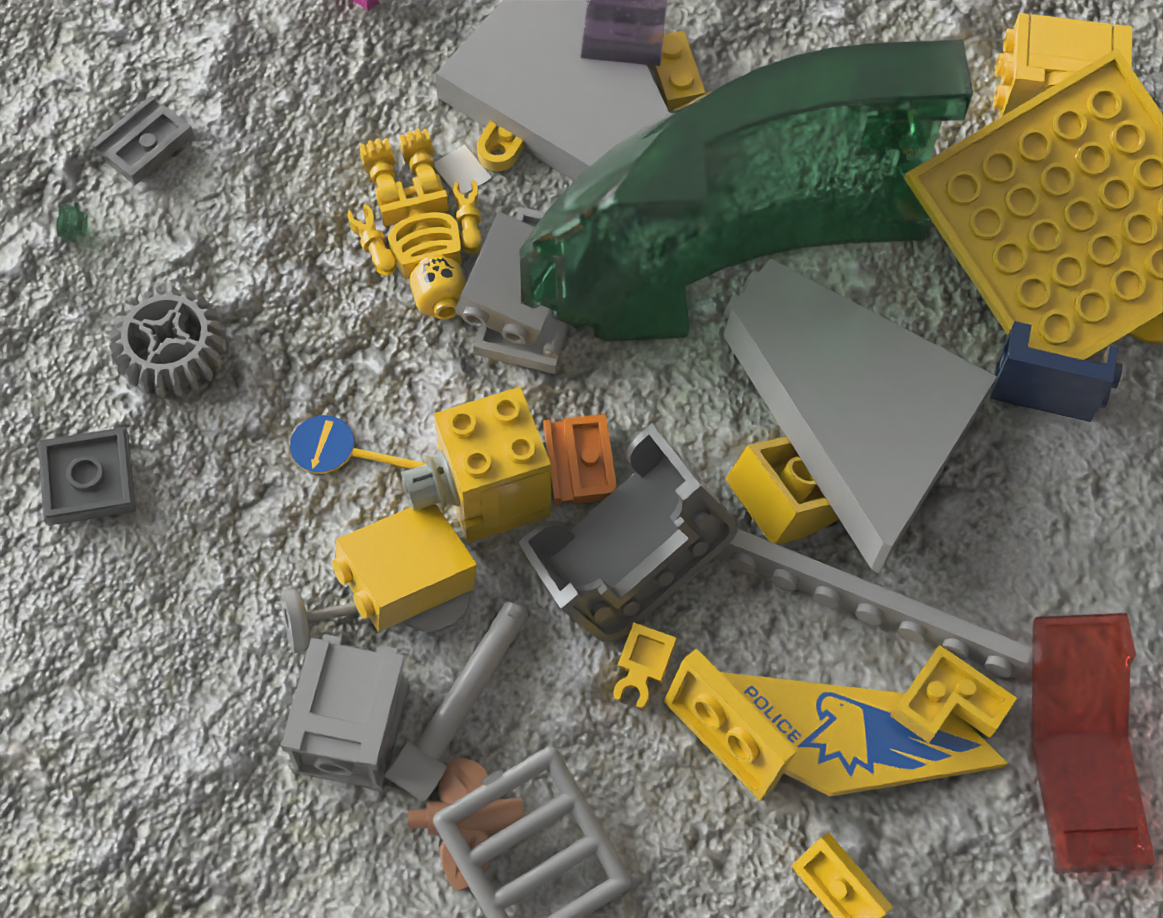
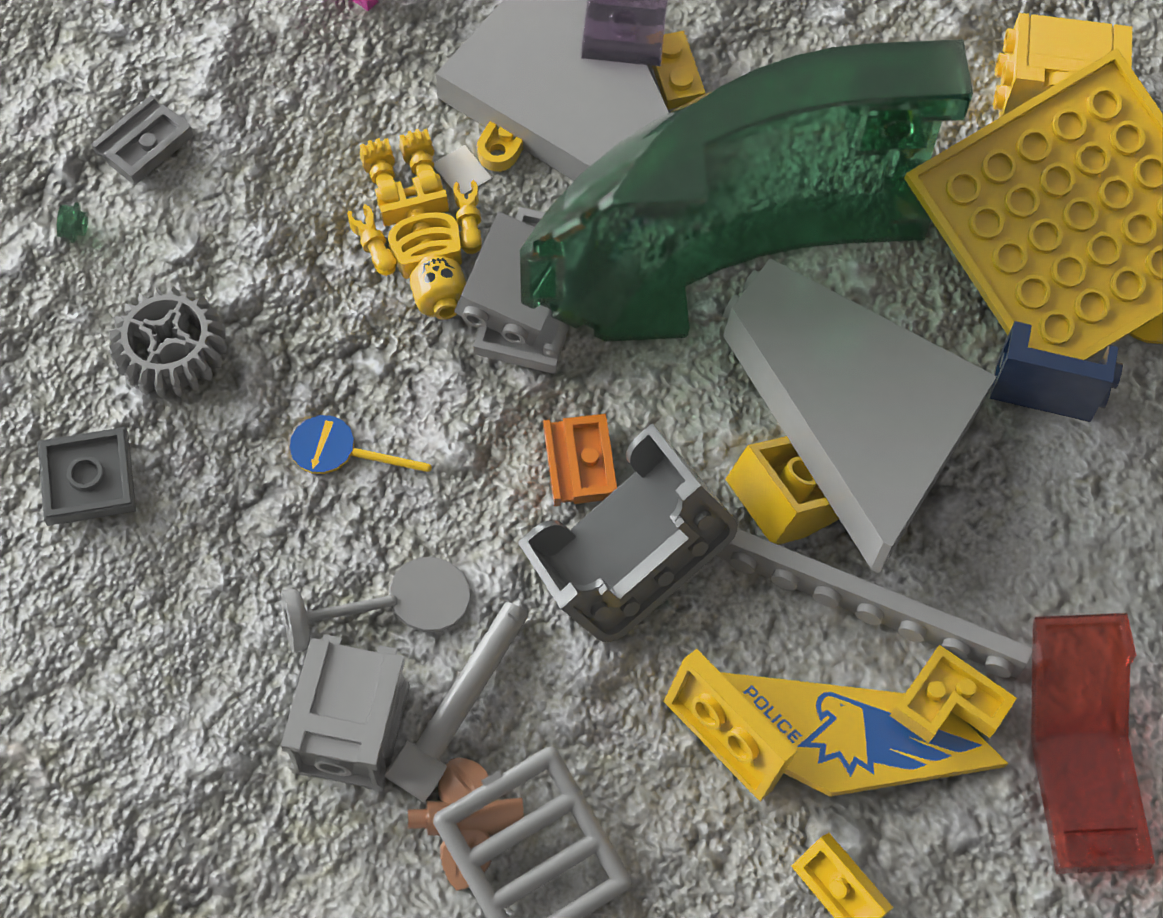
yellow brick [332,504,477,632] -> none
yellow piece [401,386,551,544] -> none
yellow plate [613,623,677,711] -> none

